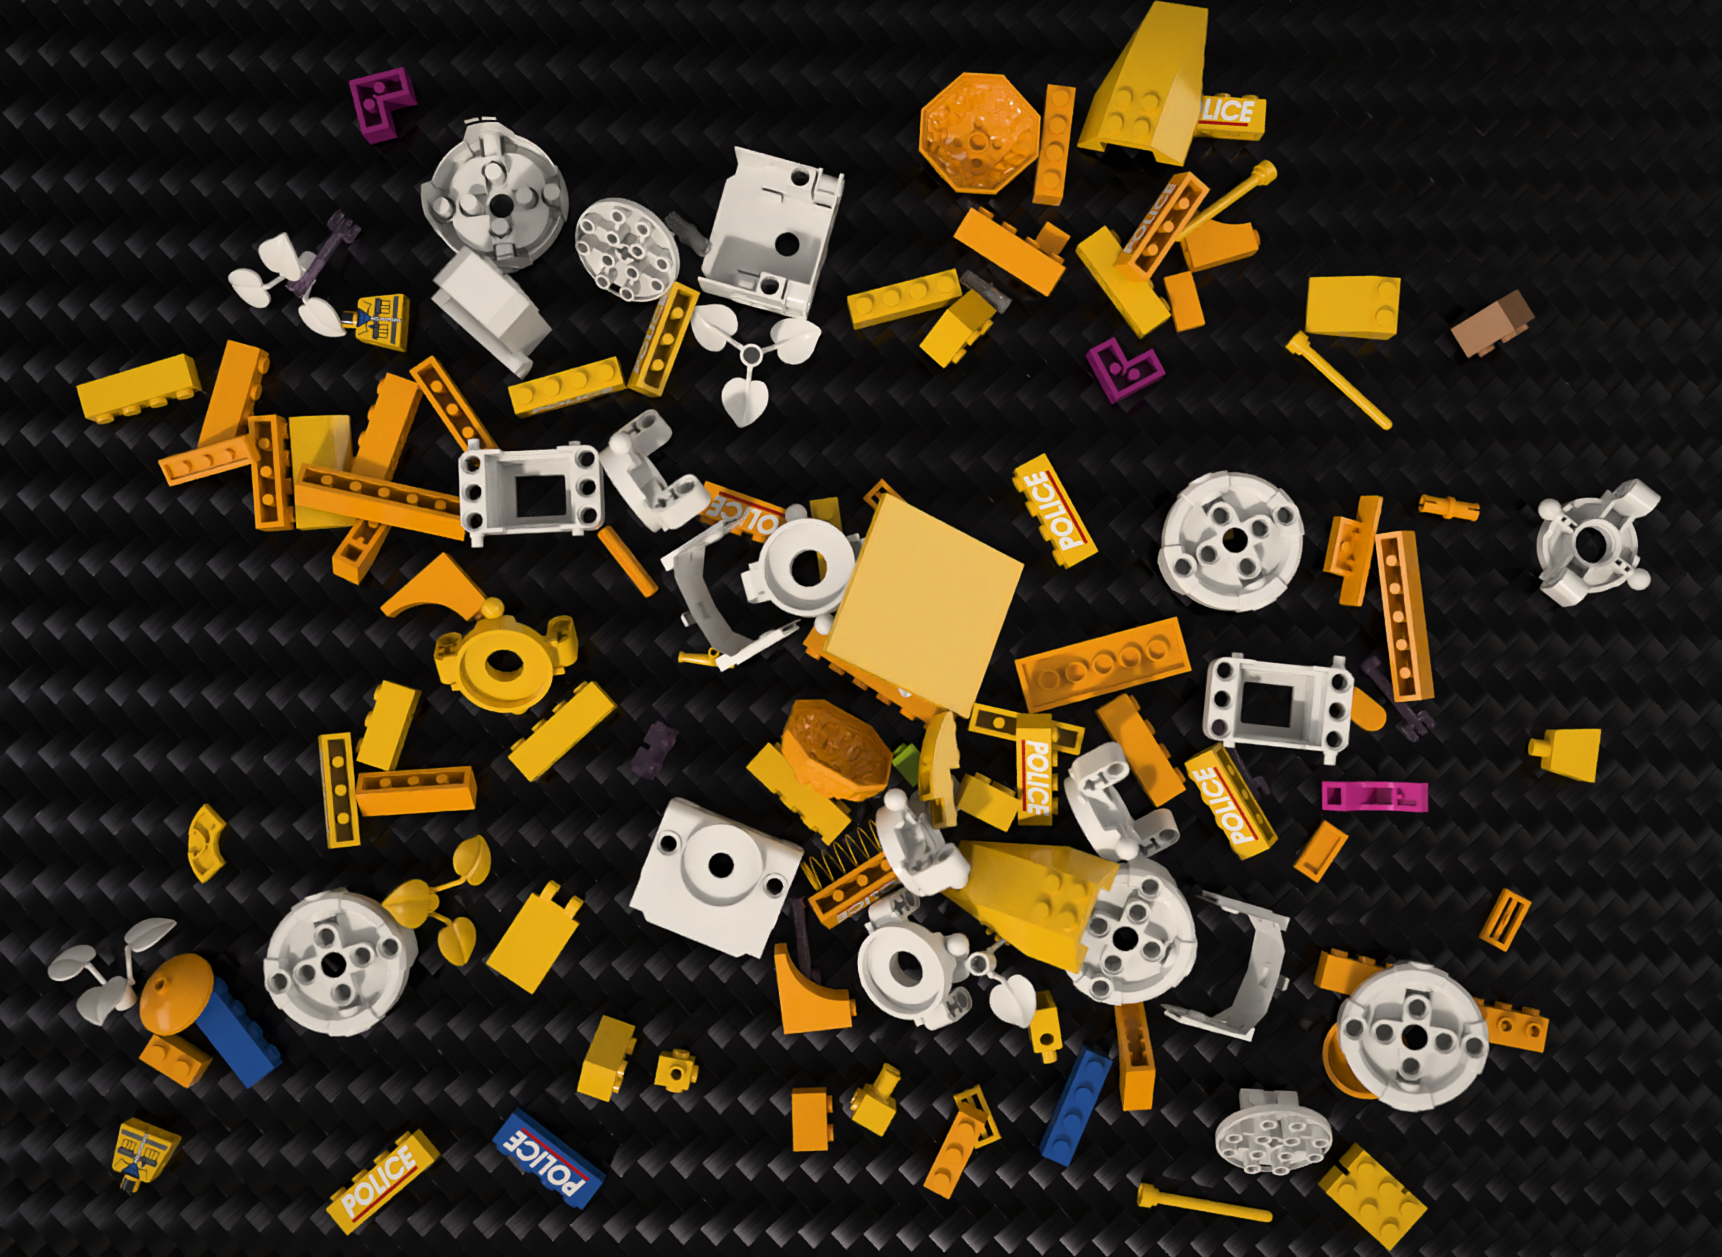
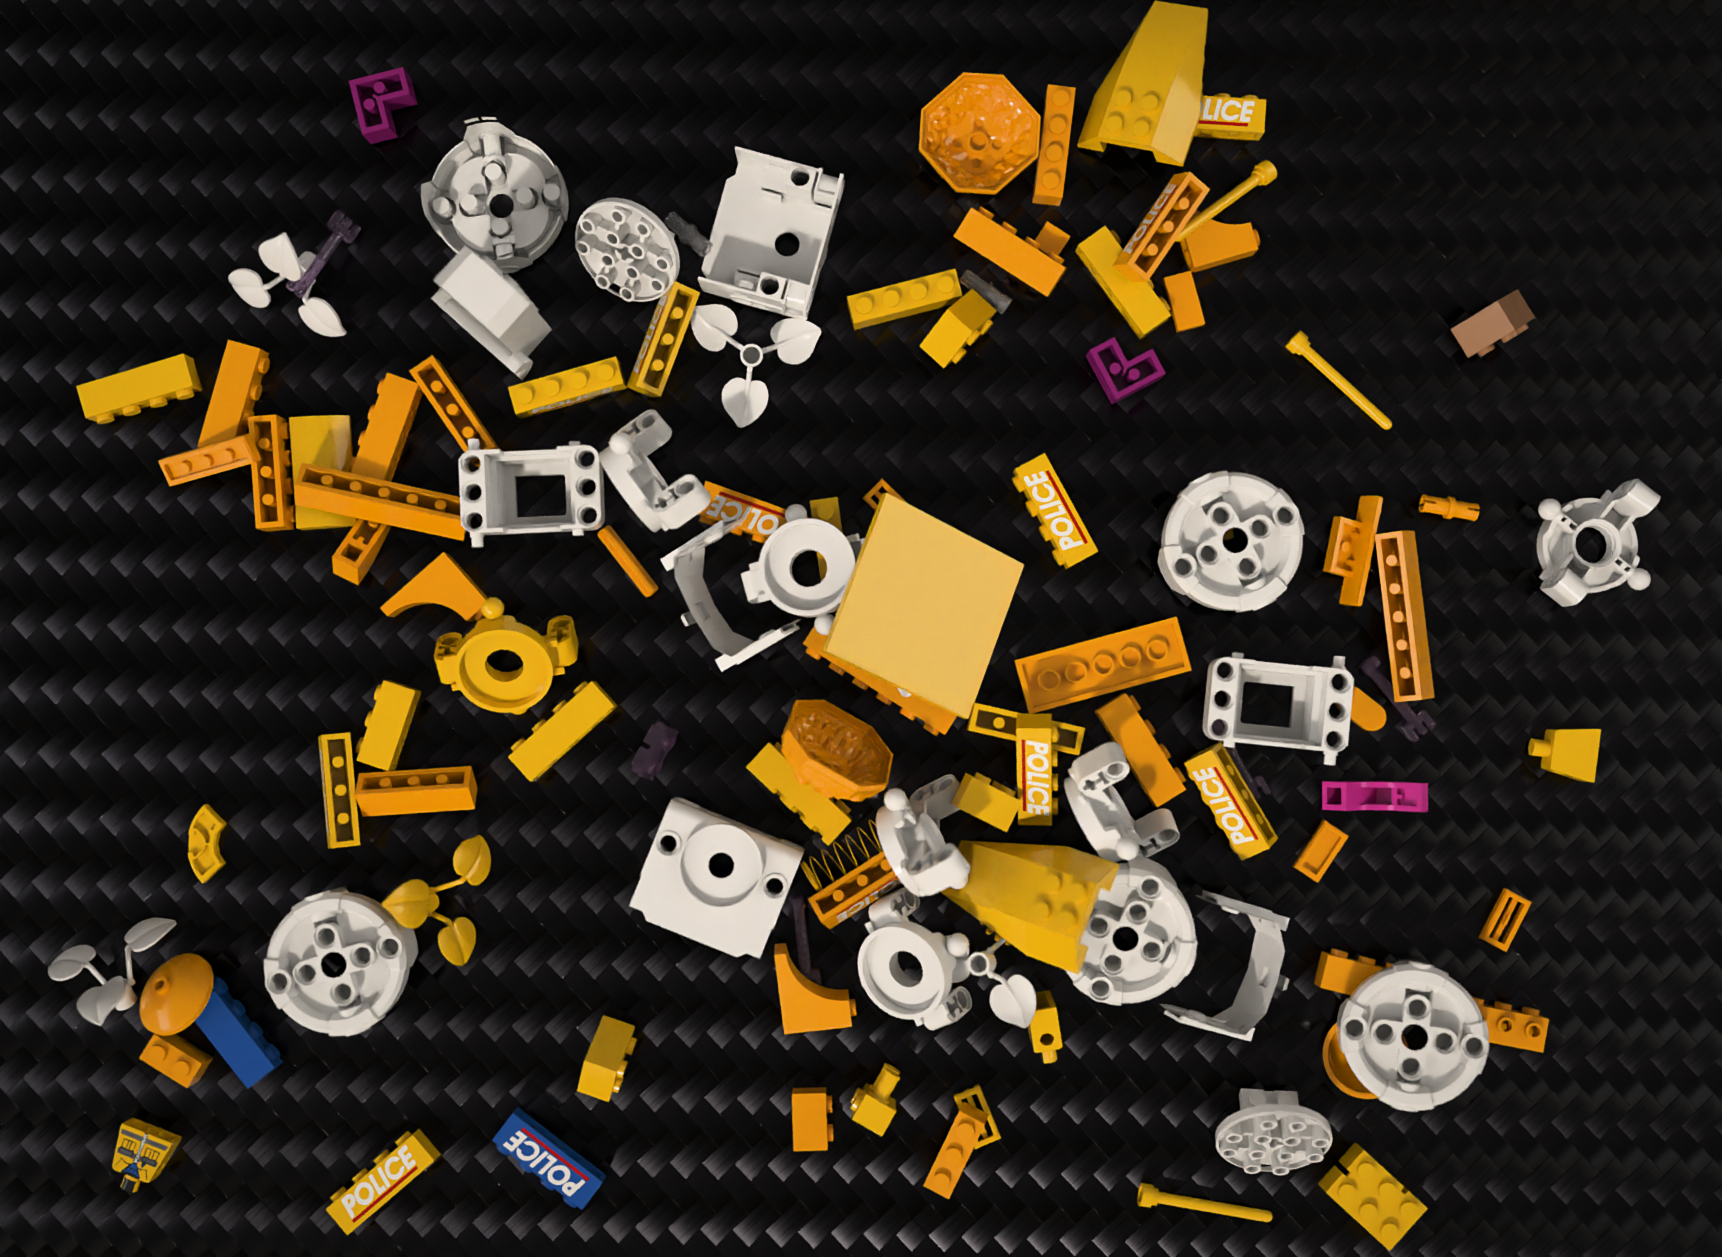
yellow torso [342,294,410,352] -> none
yellow tile [486,880,584,994] -> none
yellow brick [655,1049,699,1093] -> none
yellow piece [678,647,735,668] -> none
lime brick [892,743,920,787] -> none
yellow slope [918,711,960,830] -> none
blue brick [1039,1044,1113,1167] -> none
light orange arch [1114,1001,1155,1111] -> none
yellow slope [1305,276,1401,340] -> none

